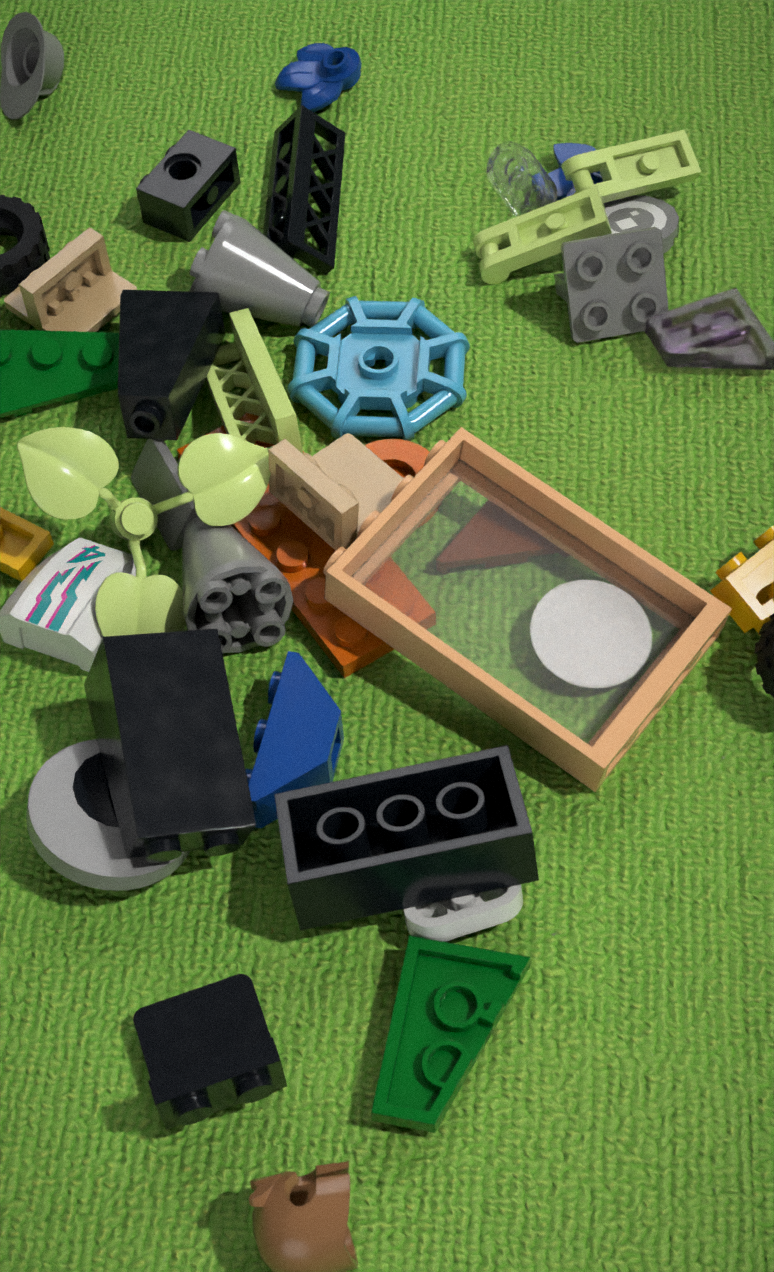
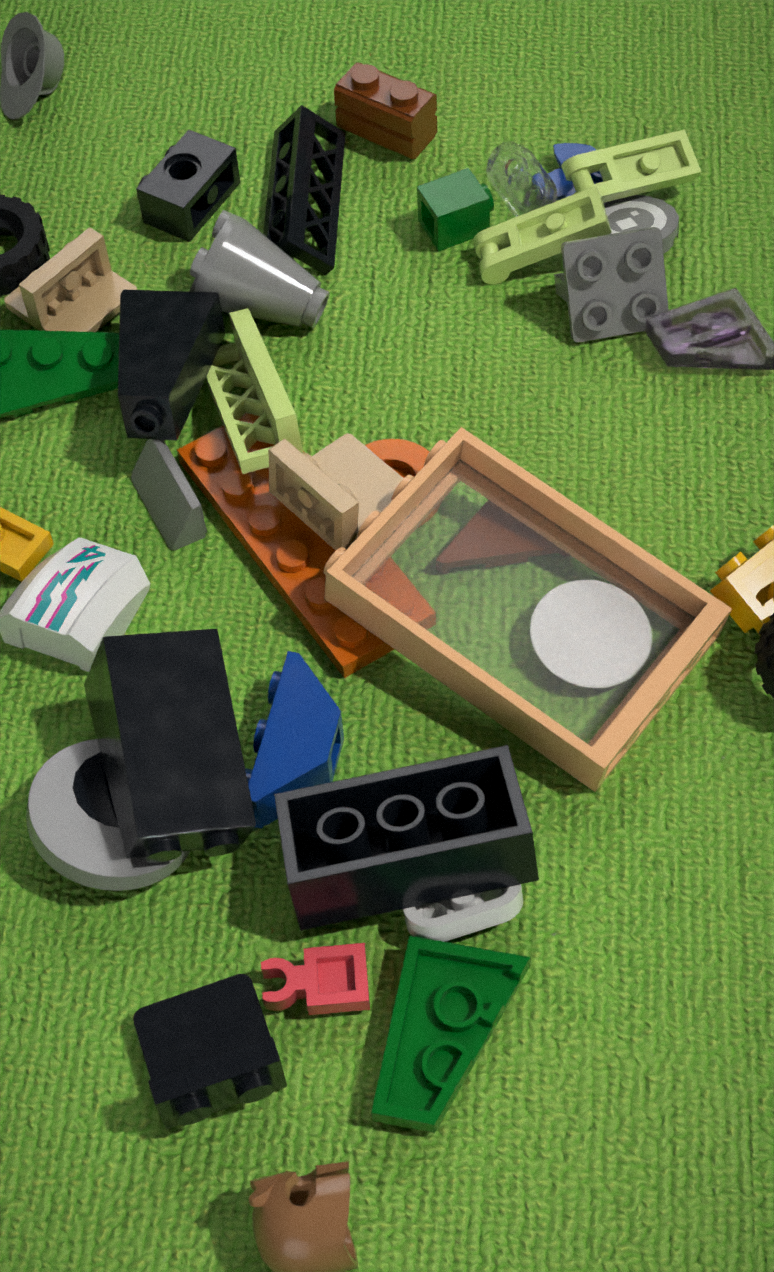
yellowish green plant [17,427,271,637] -> none
light grey cone [182,517,293,654] -> none
blue plate [275,43,362,112] -> none
medium azure plate [287,296,470,441] -> none
none -> coral plate [261,943,370,1015]
none -> dark orange brick [334,62,437,159]
none -> green brick [417,168,494,252]

